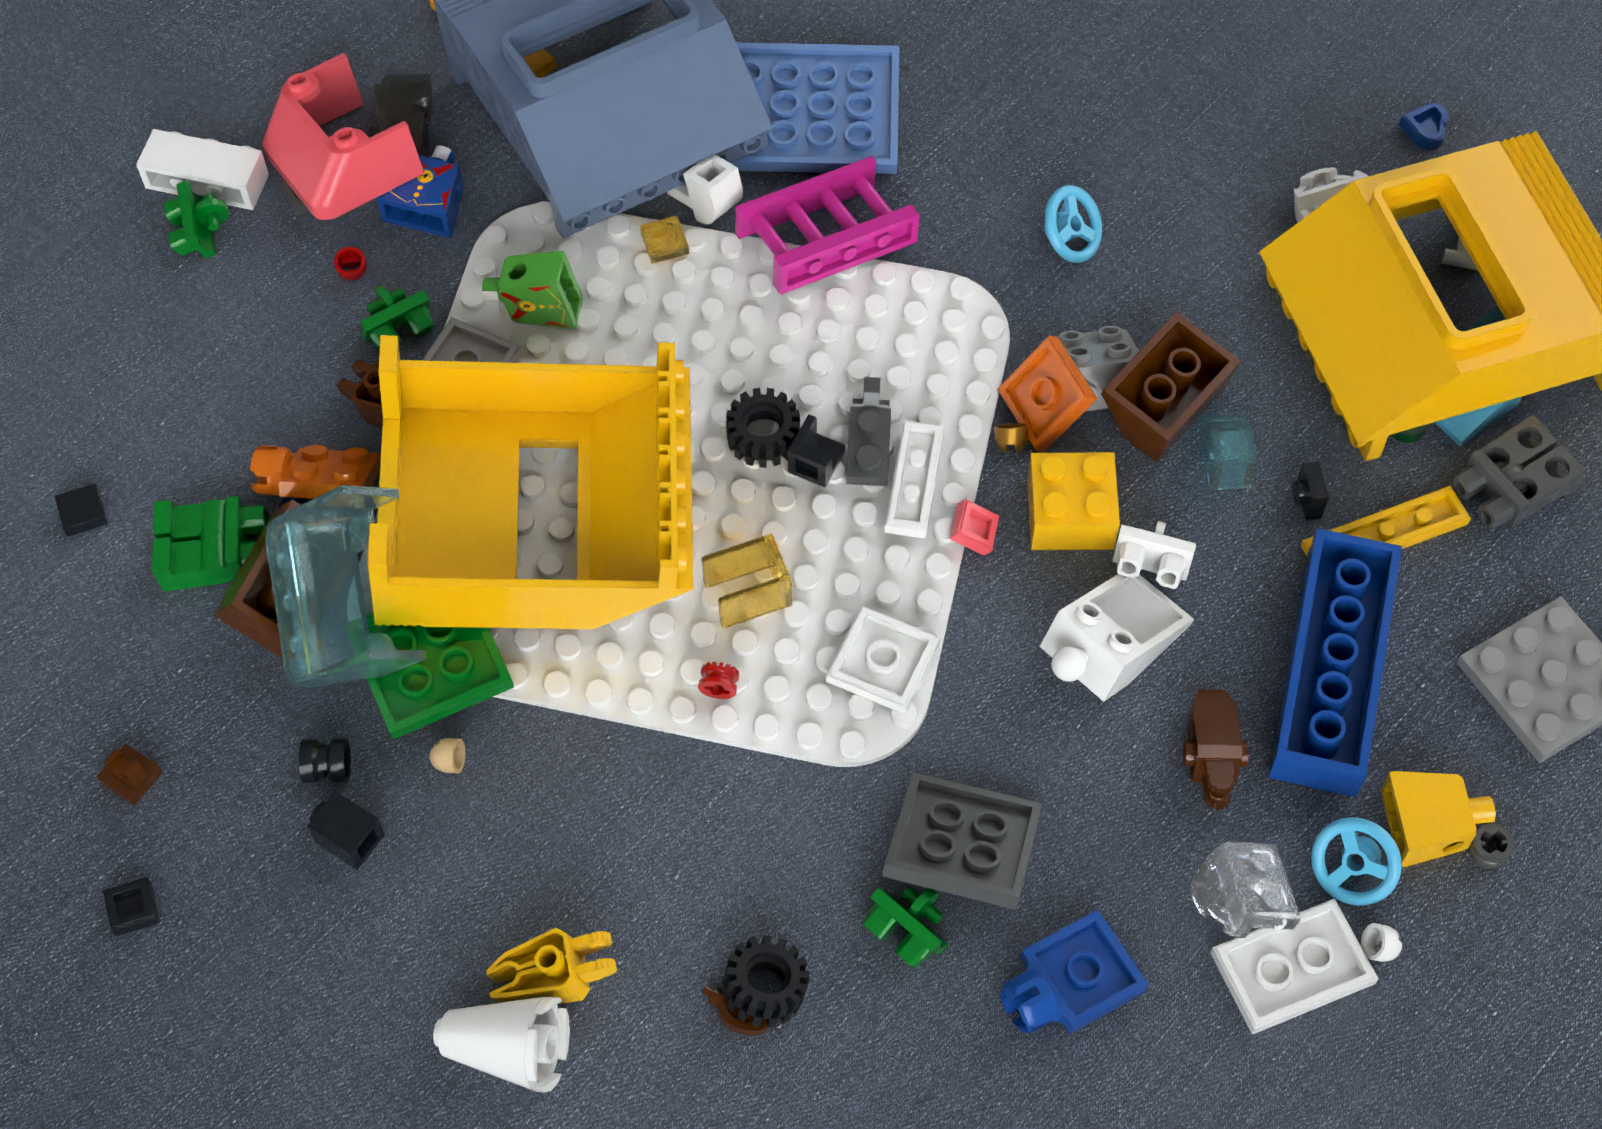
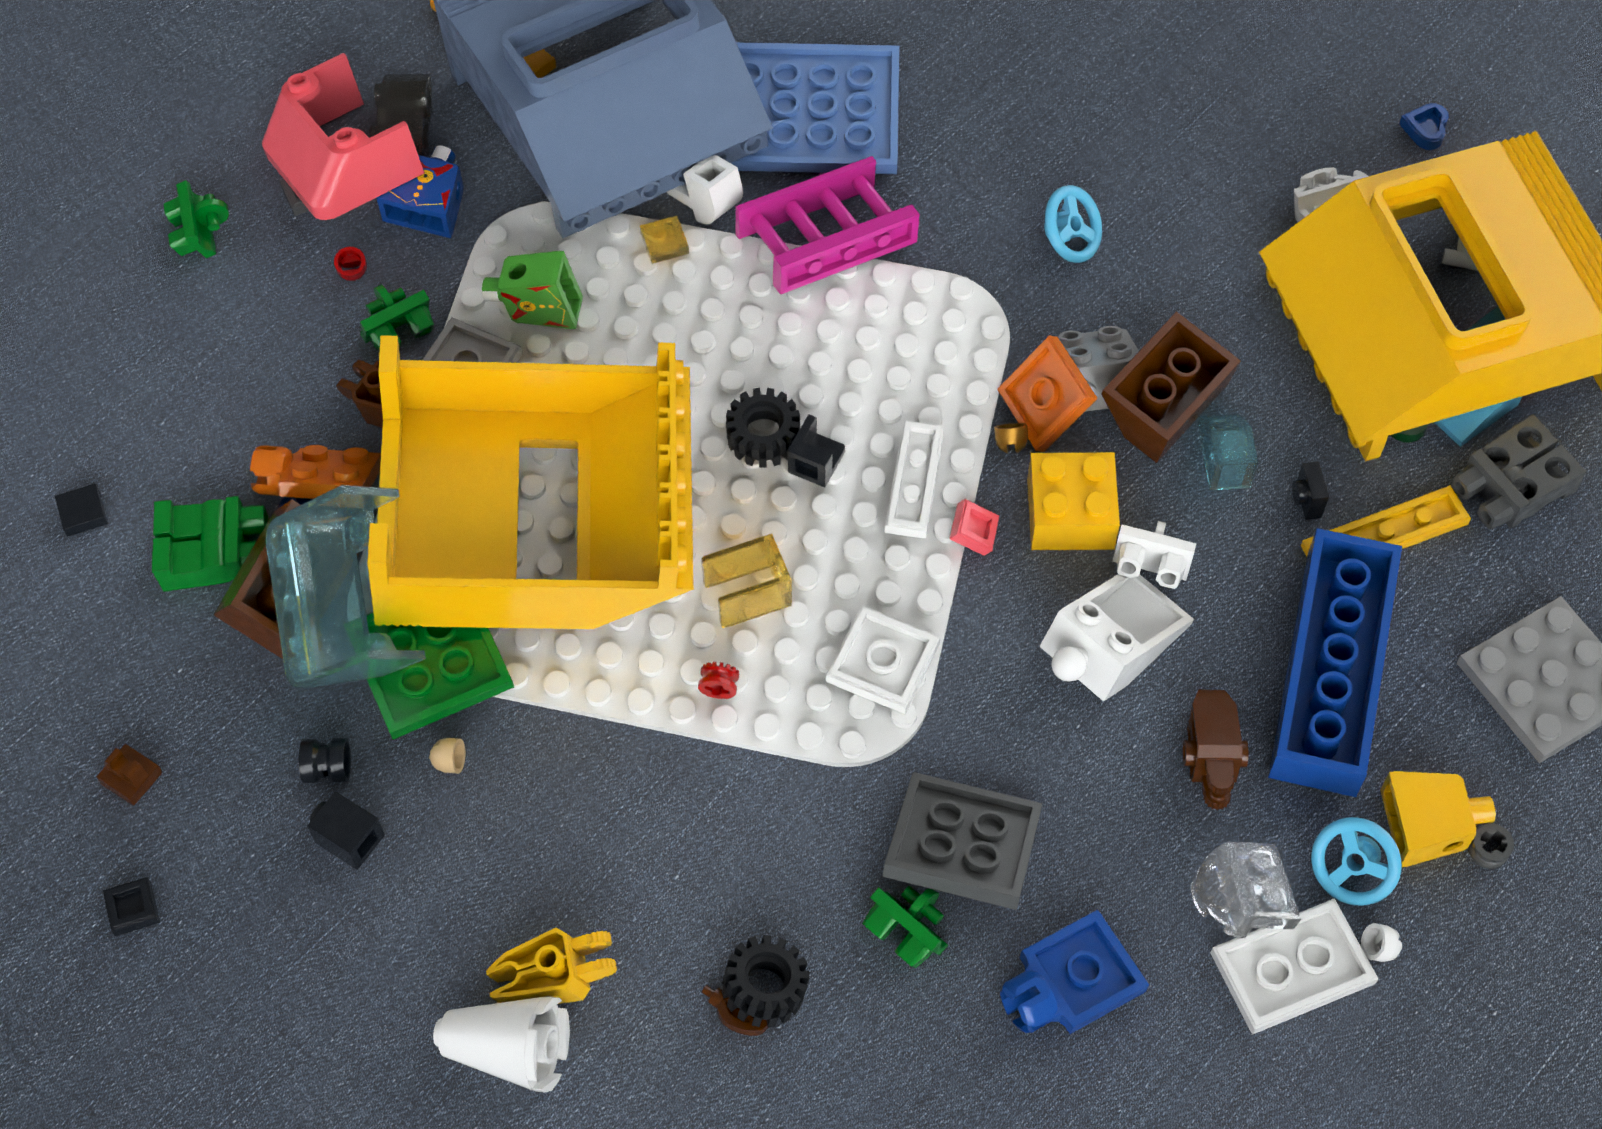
white brick [136,129,269,210] -> none
dark grey hinge [846,377,891,486] -> none

